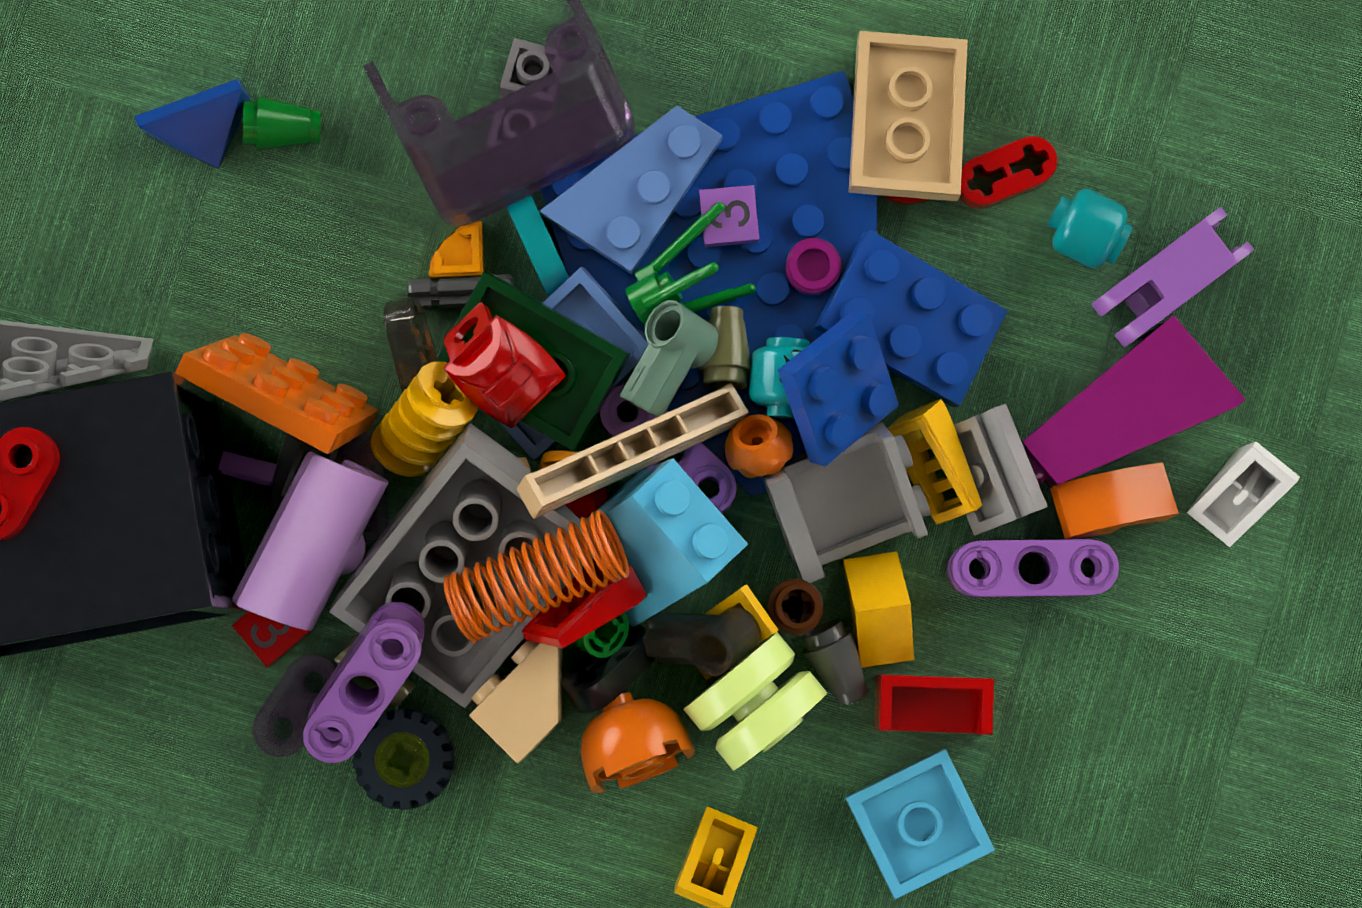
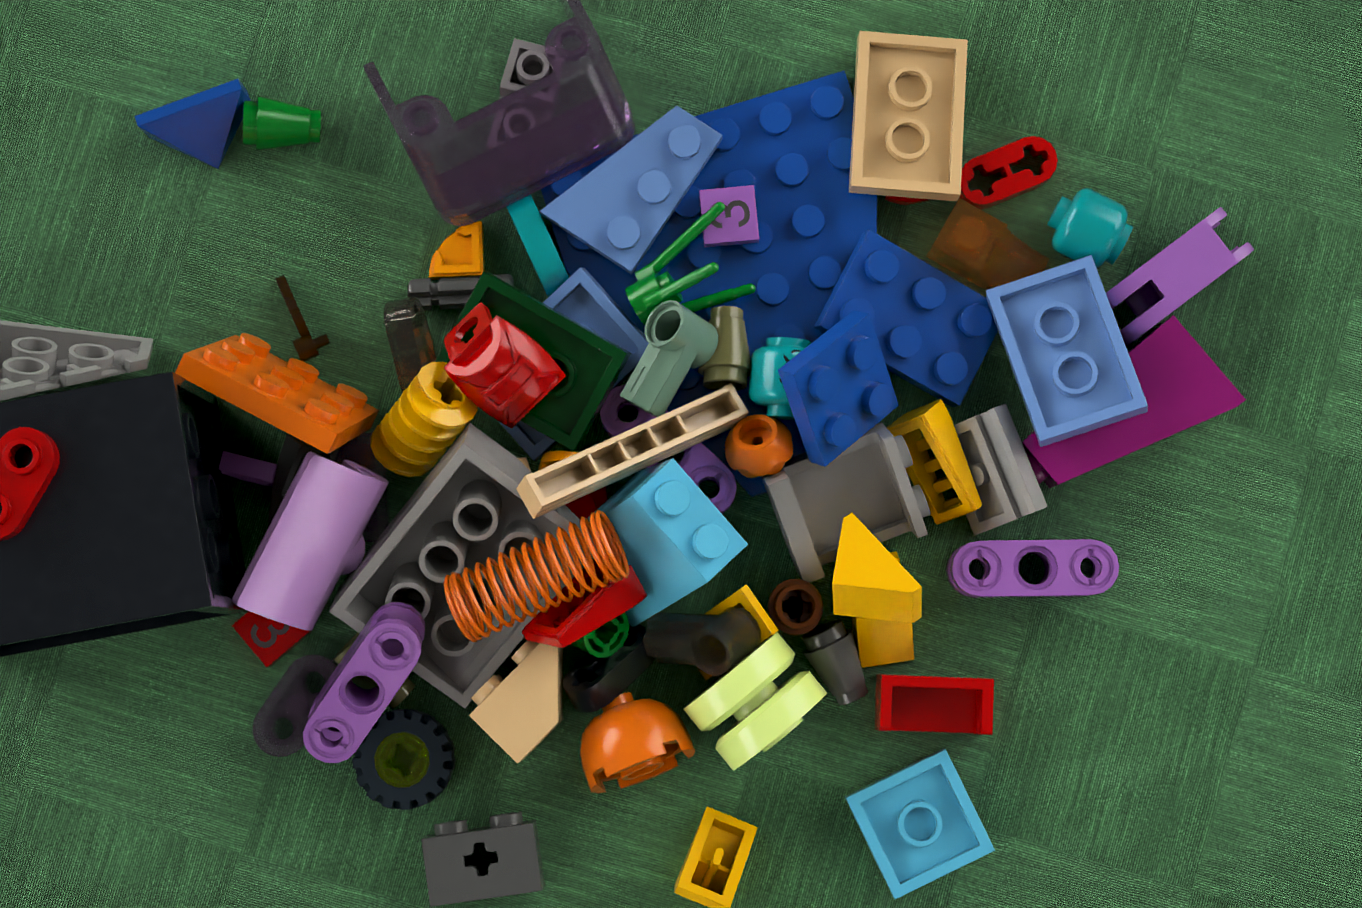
magenta tile [785,238,841,295] -> none
orange slope [1050,462,1179,540] -> none
white slope [1187,441,1300,547] -> none
none -> dark brown piece [275,275,330,362]
none -> dark grey brick [421,811,545,907]
none -> yellow slope [832,513,922,623]
none -> clear orange arch [926,198,1050,290]
none -> medium blue plate [986,255,1148,447]

